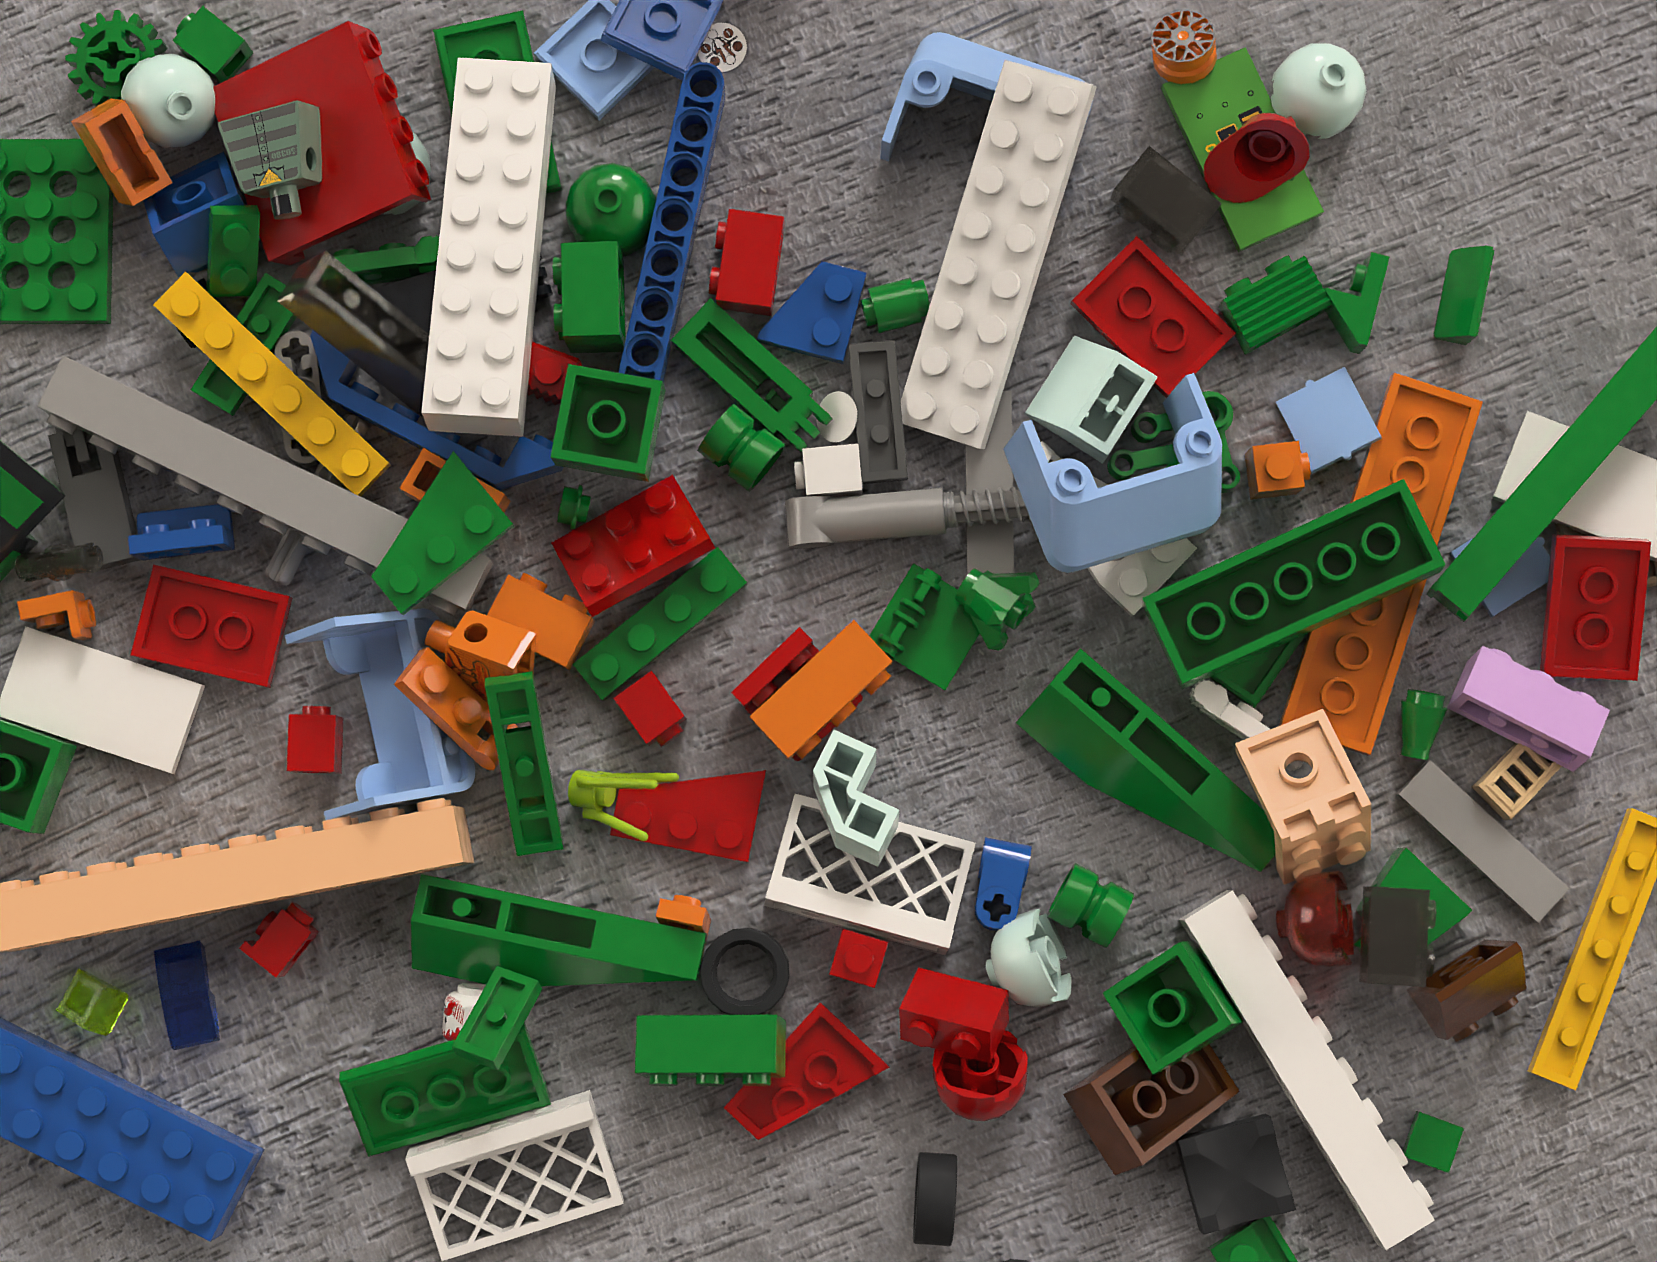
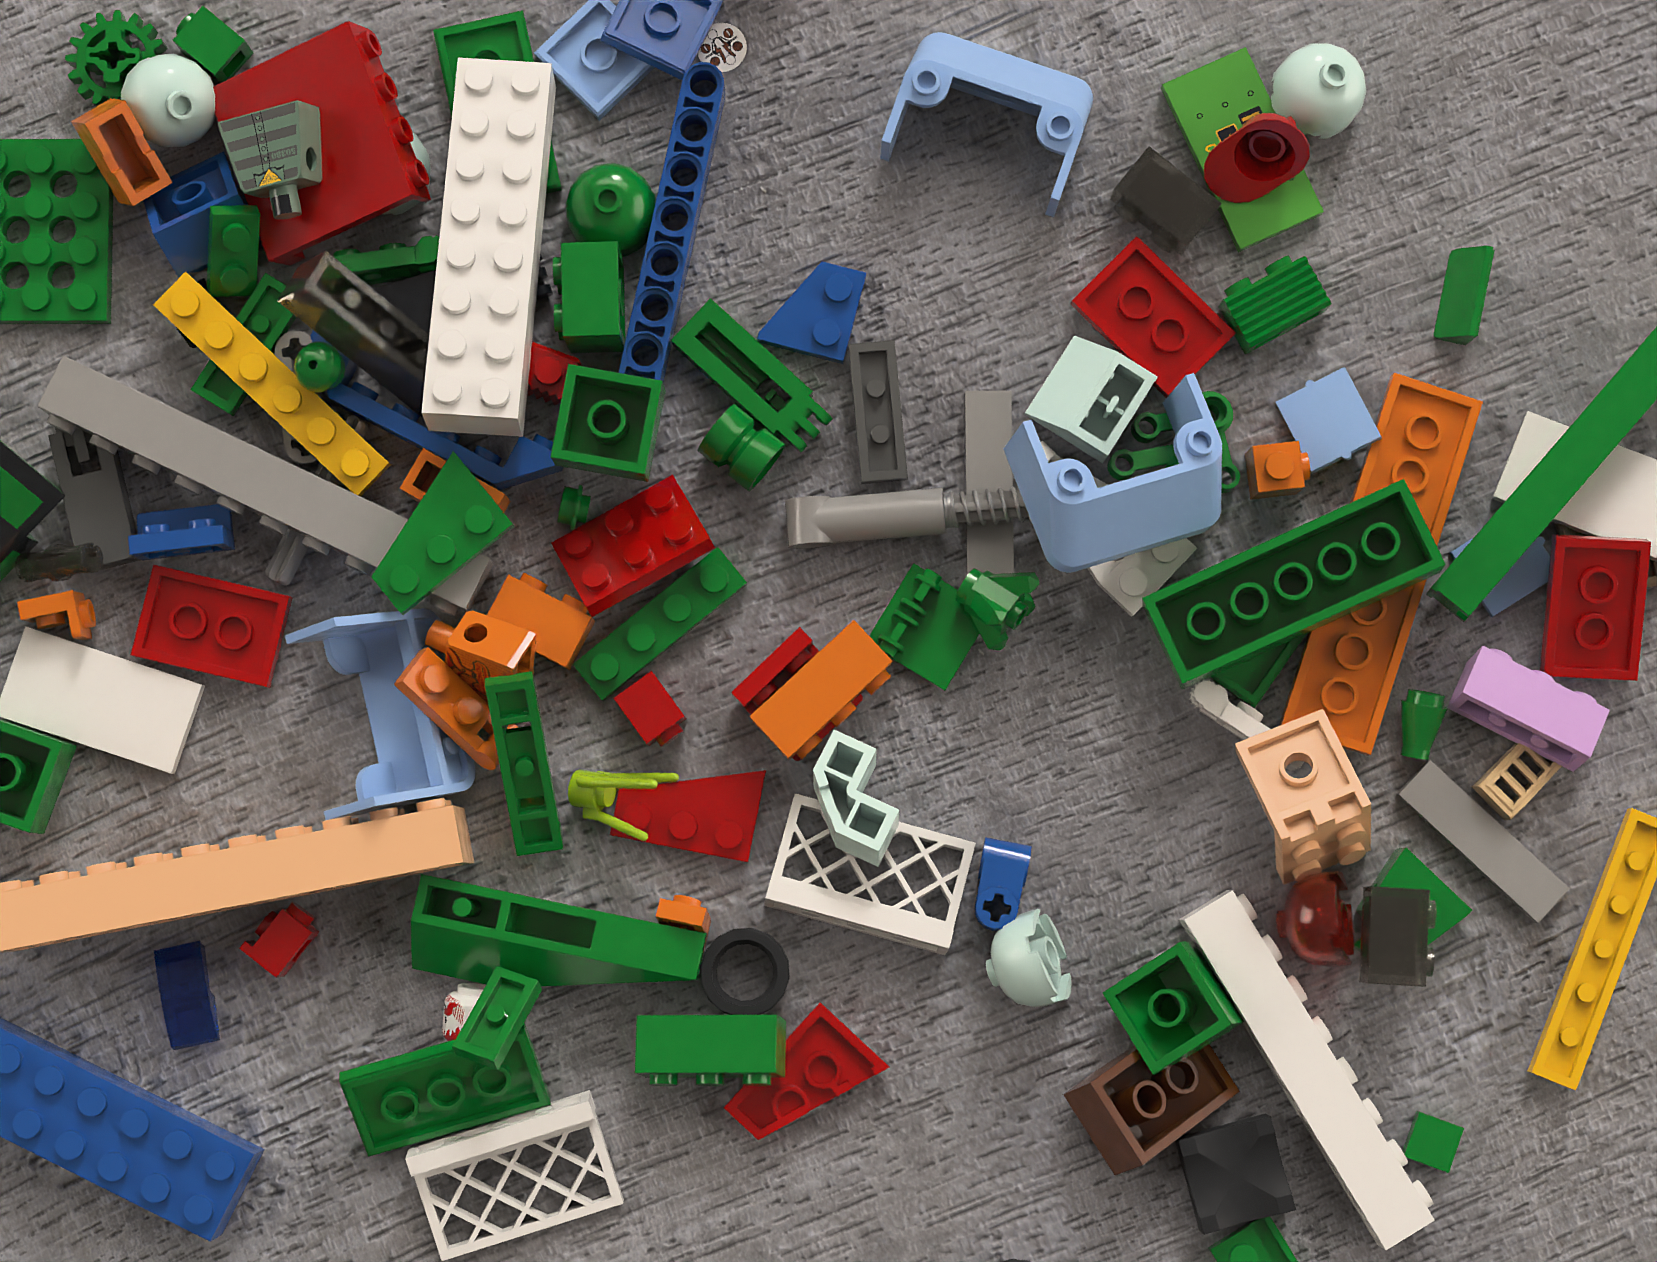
clear neon green slope [56,968,129,1036] -> none
red brick [287,706,344,774] -> none
red brick [708,209,785,316] -> none
white brick [794,444,862,498] -> none
white sticker [816,391,857,442] -> none
red brick [829,928,889,988] -> none
green brick [861,278,930,333] -> none
red brick [899,967,1009,1063] -> none
white plate [901,60,1097,449] -> none
black tyre [913,1152,957,1246] -> none
red cylinder [932,1030,1028,1121] -> none
green wedge [1015,648,1275,872] -> none
green wheel [1047,863,1134,948] -> none
orange wheel [1151,9,1217,84] -> none
green slope [1323,252,1390,354] -> none
reddish brown slope [1407,939,1527,1042] -> none
none -> green piece [294,341,346,393]

